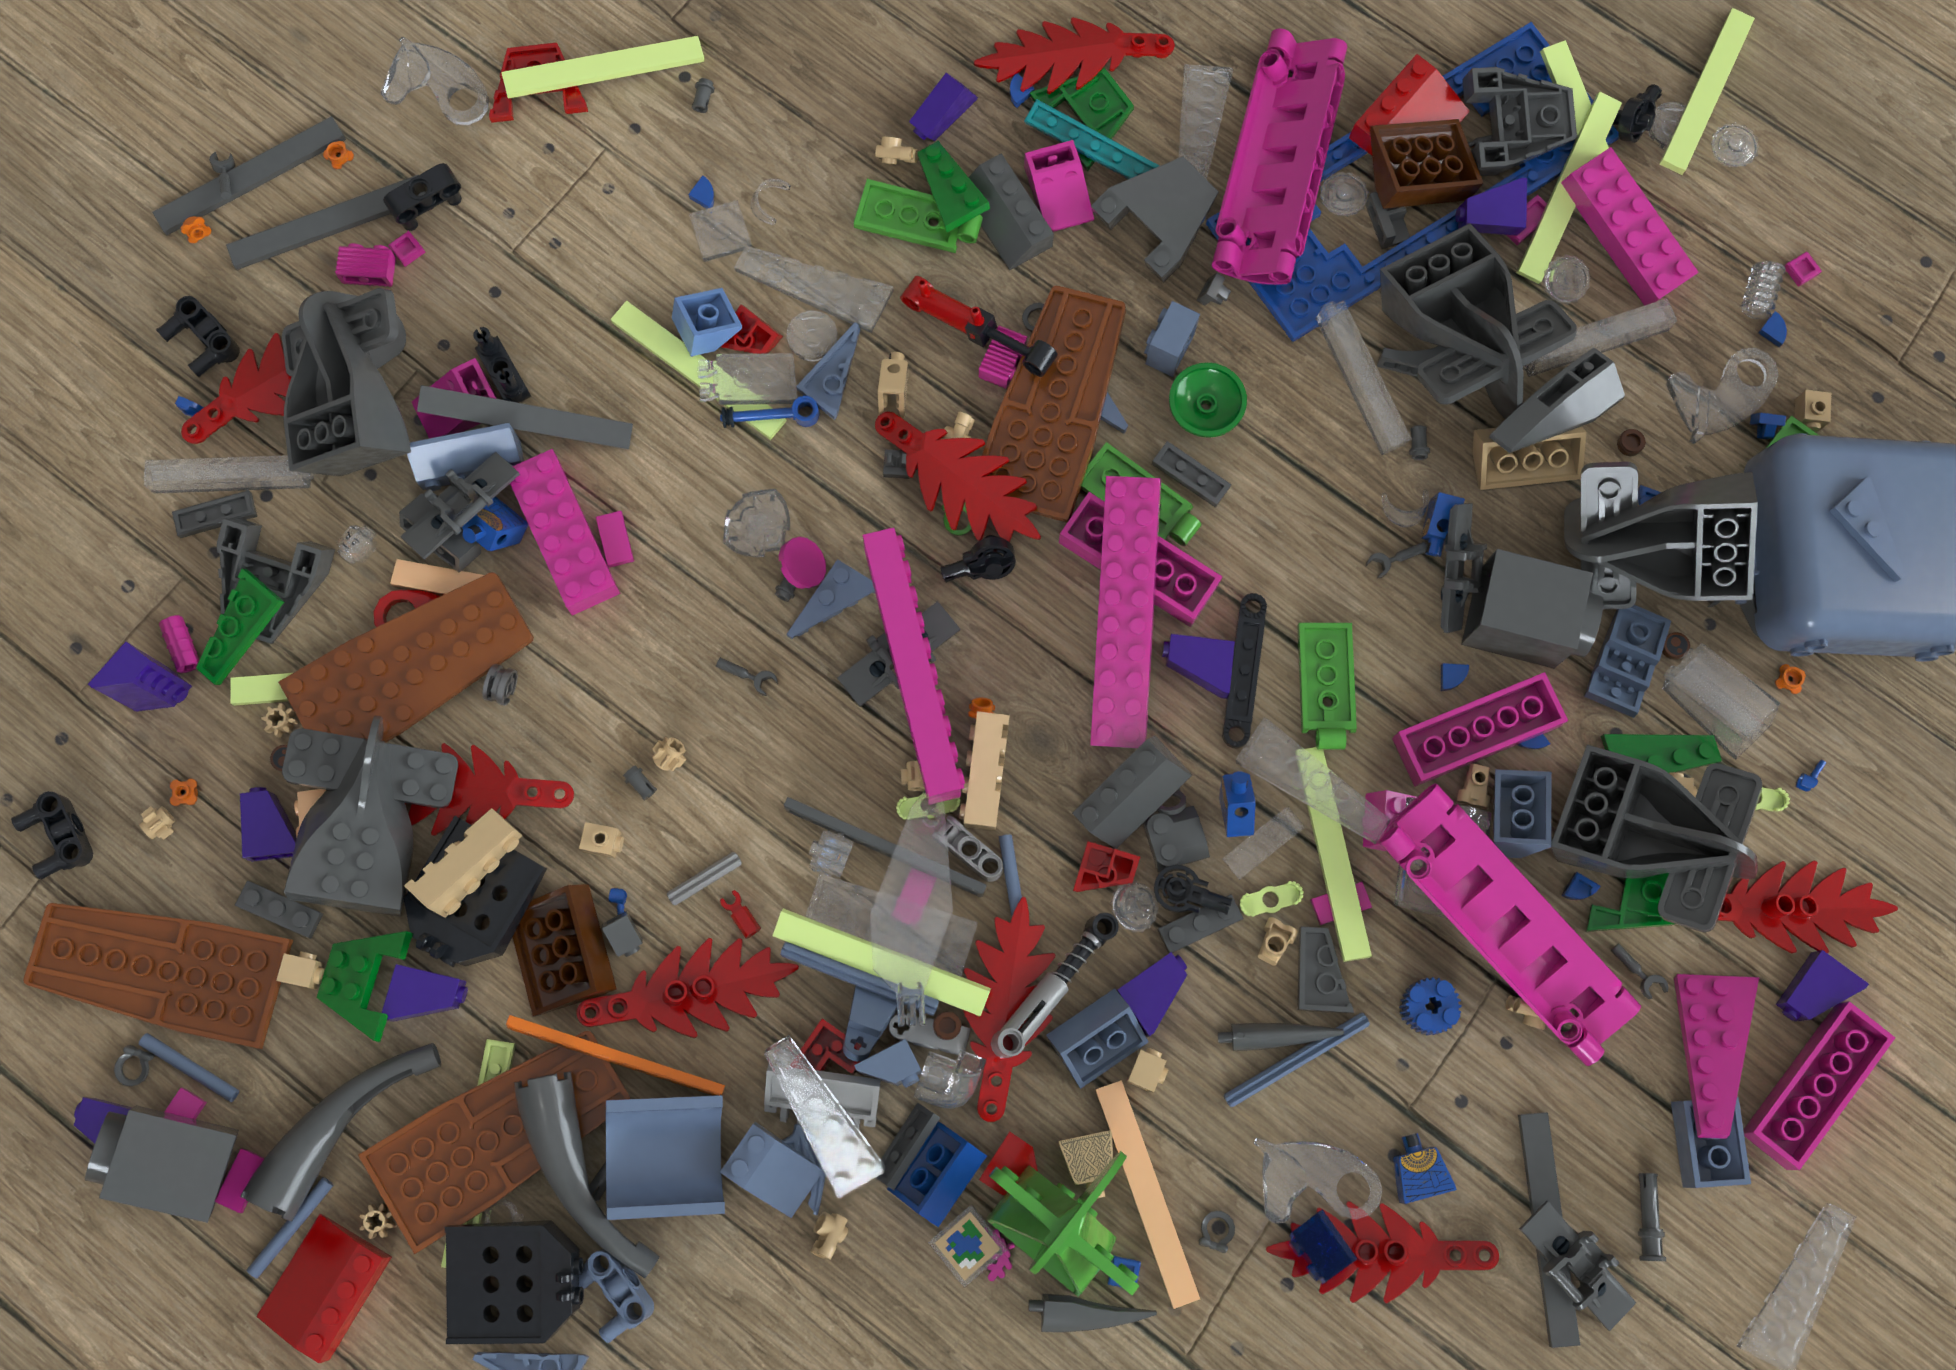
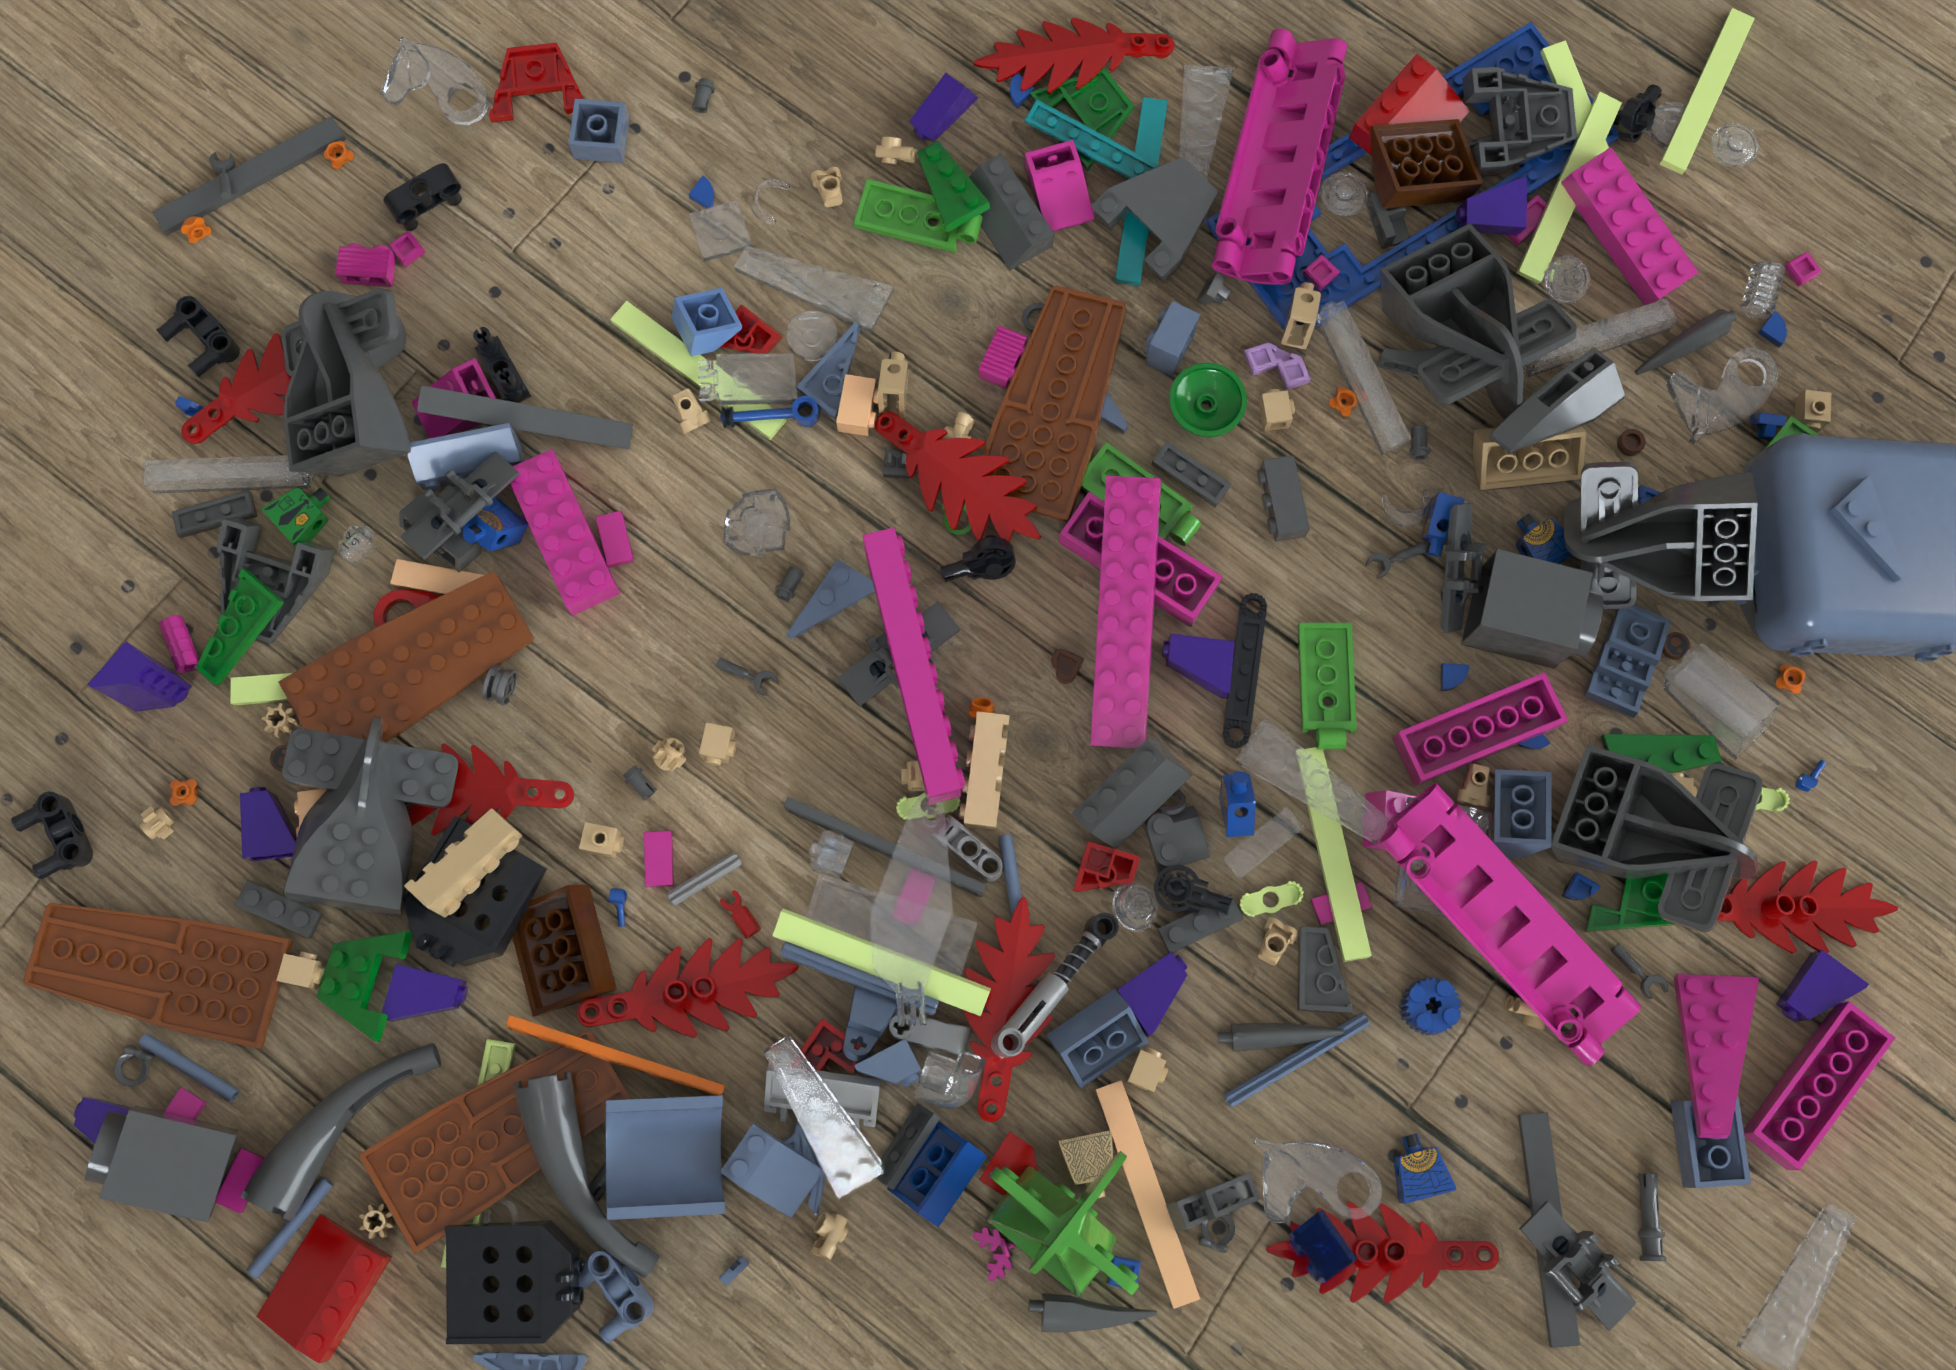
dark grey tile [226,175,426,270] -> none
yellowish green tile [501,36,704,98] -> none
dark grey brick [602,910,643,957] -> none
dark pink tile [778,537,826,589] -> none
piece [900,276,1058,377] -> none
tile [928,1205,1009,1288] -> none
reddish brown tile [933,1011,961,1040] -> none
none -> green torso [261,487,331,547]
none -> sand blue brick [568,99,630,163]
none -> dark pink tile [644,831,674,887]
none -> tan plate [672,388,712,434]
none -> tan brick [699,723,737,766]
none -> sand blue tile [720,1257,750,1286]
none -> tan plate [810,167,843,208]
none -> light nougat brick [836,374,878,436]
none -> reddish brown tile [1051,649,1084,684]
none -> teal tile [1115,97,1168,286]
none -> dark grey slope [1166,1173,1260,1232]
none -> lavender tile [1243,342,1311,390]
none -> dark grey brick [1257,455,1310,542]
none -> tan brick [1258,389,1295,432]
none -> tan torso [1281,282,1321,350]
none -> dark pink tile [1303,255,1340,291]
none -> orange plate [1329,387,1359,417]
none -> torso [1516,514,1572,564]
none -> dark grey piece [1635,309,1737,375]

